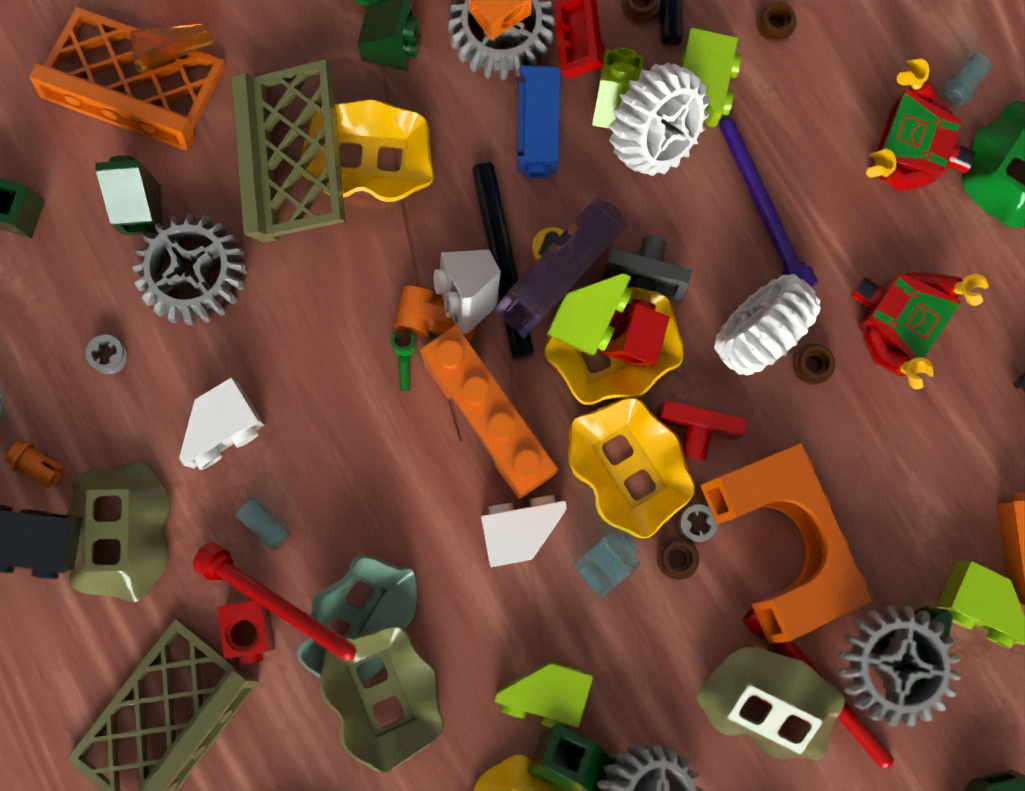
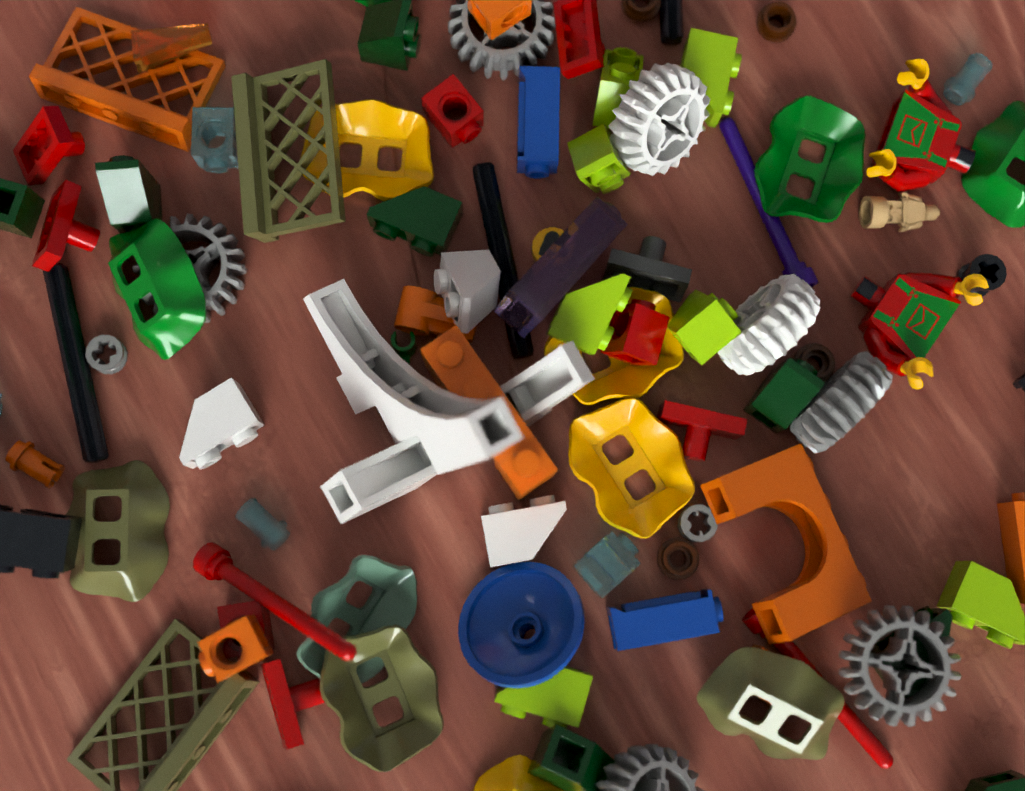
none -> red tile [13,105,85,186]
none -> red tile [32,180,100,272]
none -> black axle [43,263,109,463]
none -> green piece [108,218,206,360]
none -> clear light blue brick [191,107,238,173]
none -> orange brick [198,614,274,682]
none -> red tile [260,659,325,750]
none -> white arch [303,279,523,475]
none -> white arch [320,340,594,524]
none -> dark green slope [366,186,463,257]
none -> red brick [421,74,484,148]
none -> blue dish [458,562,585,688]
none -> lime slope [567,123,631,194]
none -> blue window [606,589,724,651]
none -> lime slope [667,289,741,365]
none -> dark green slope [743,357,825,434]
none -> green piece [754,96,866,223]
none -> light grey gear [789,351,893,454]
none -> tan piece [859,192,940,232]
none -> black bush [956,254,1007,296]

